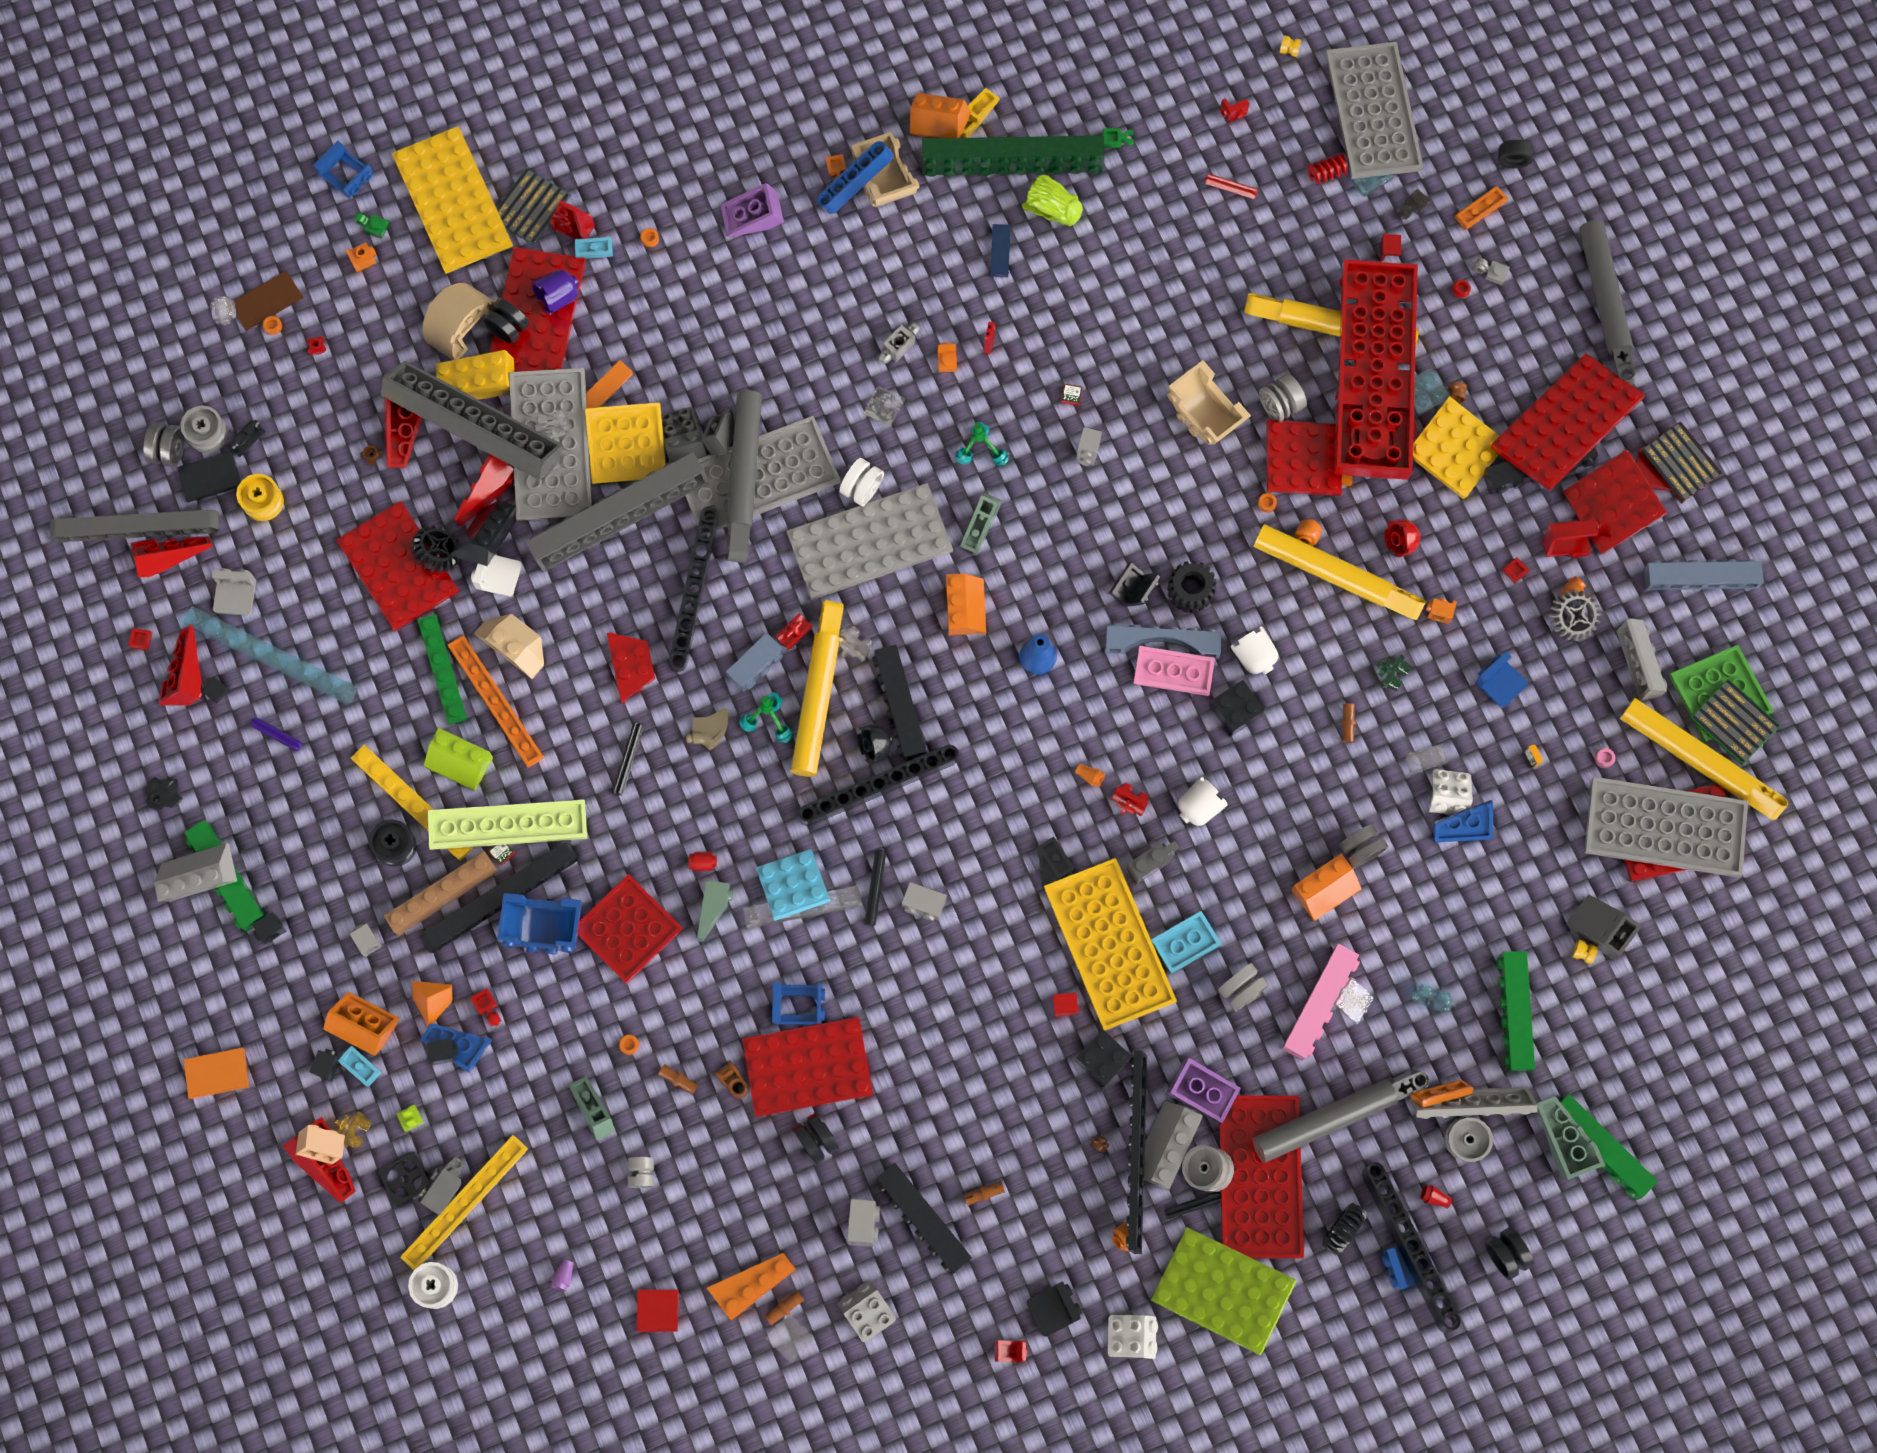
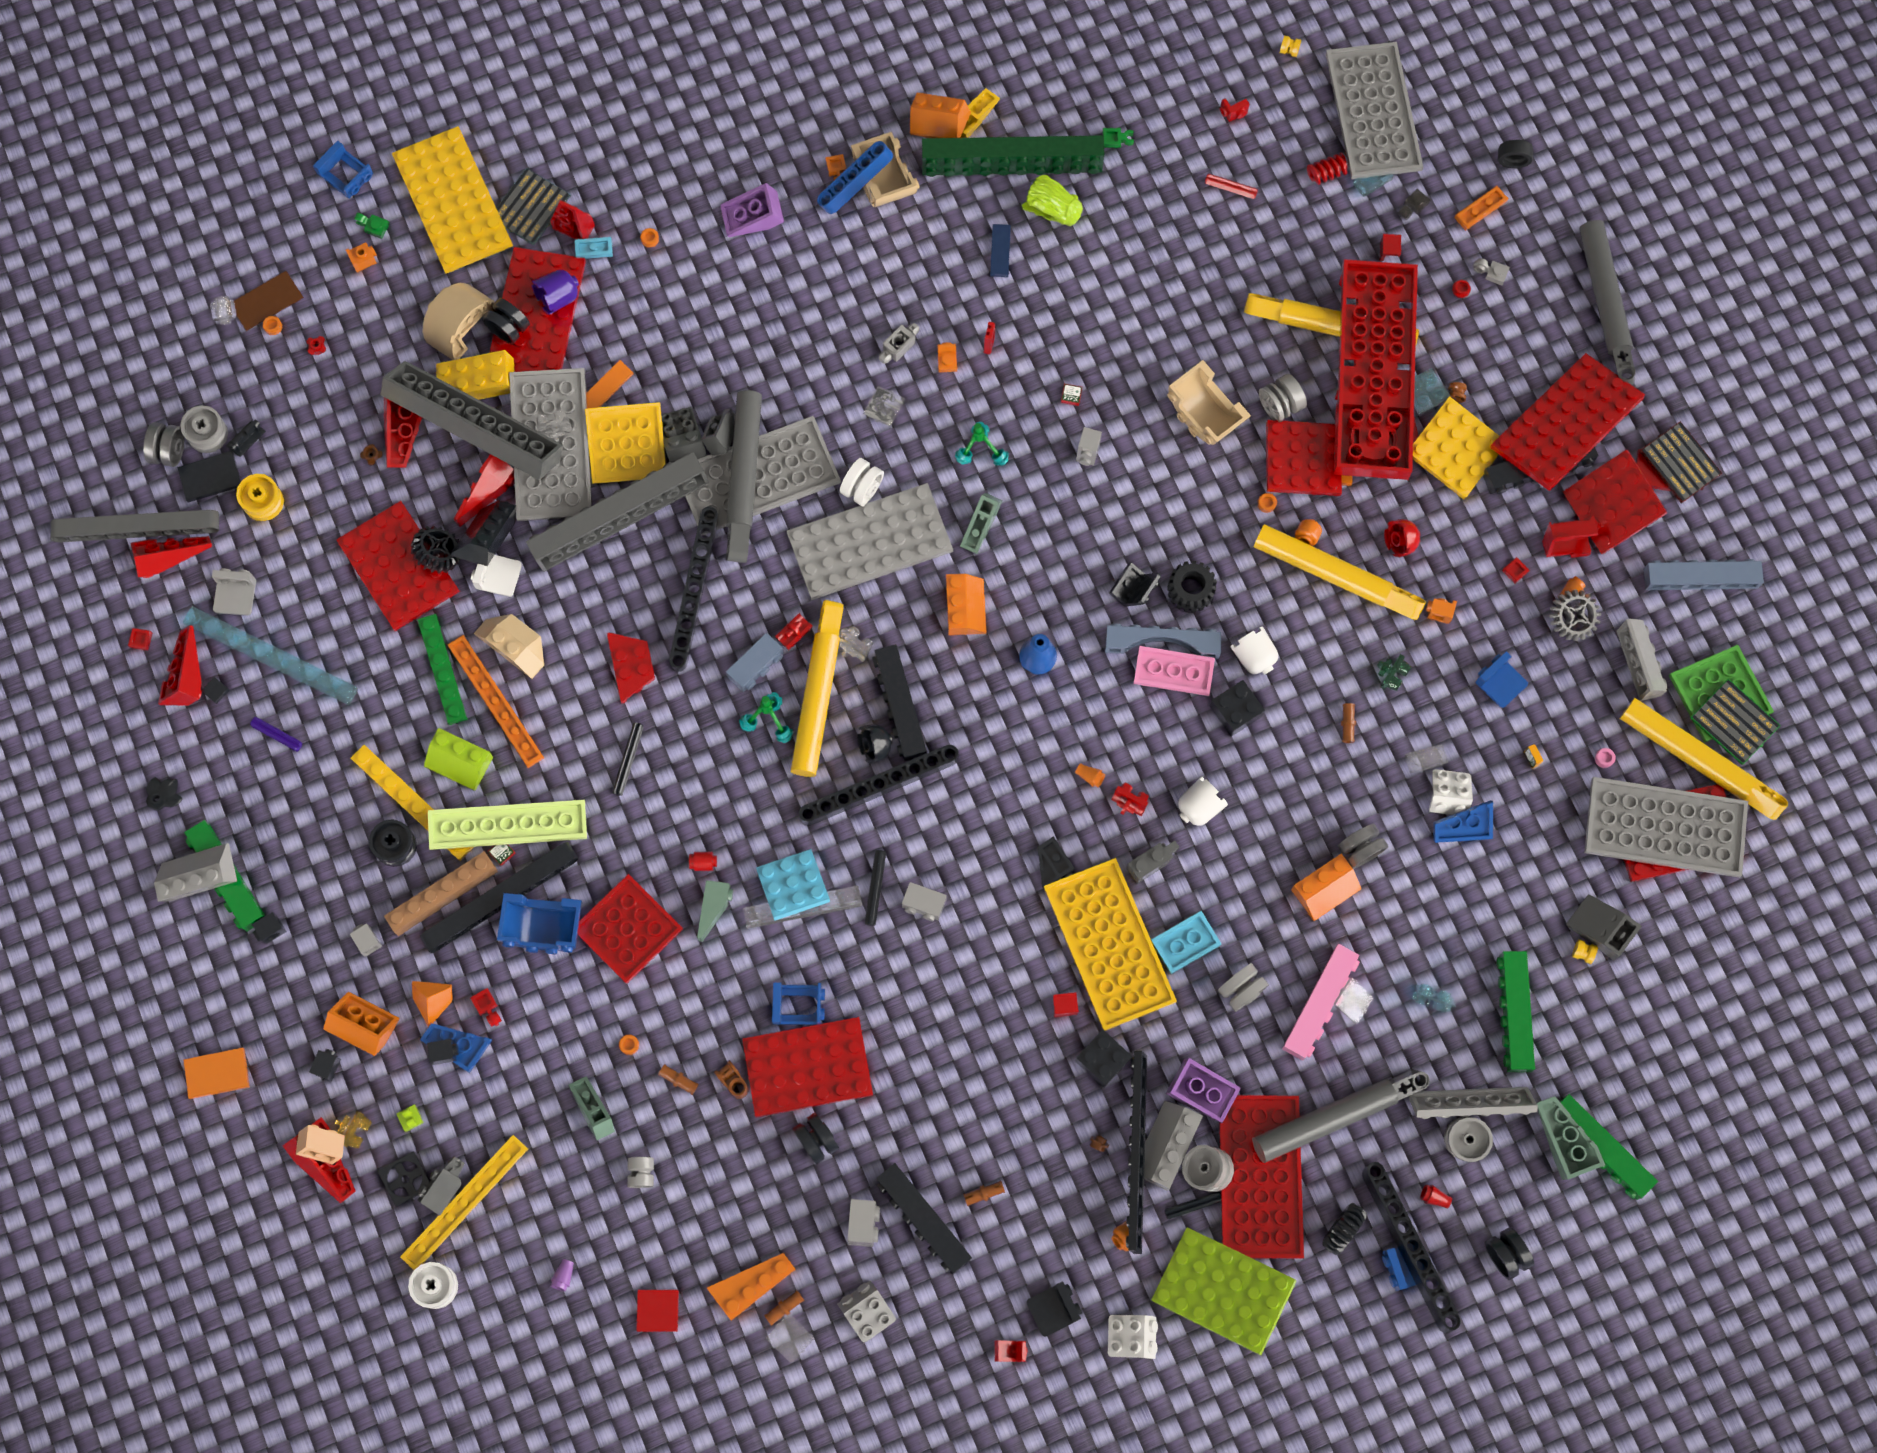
medium azure plate [338,1046,382,1087] -> none
dark tan arm [686,708,729,750] -> none
orange tile [1411,1080,1473,1108] -> none

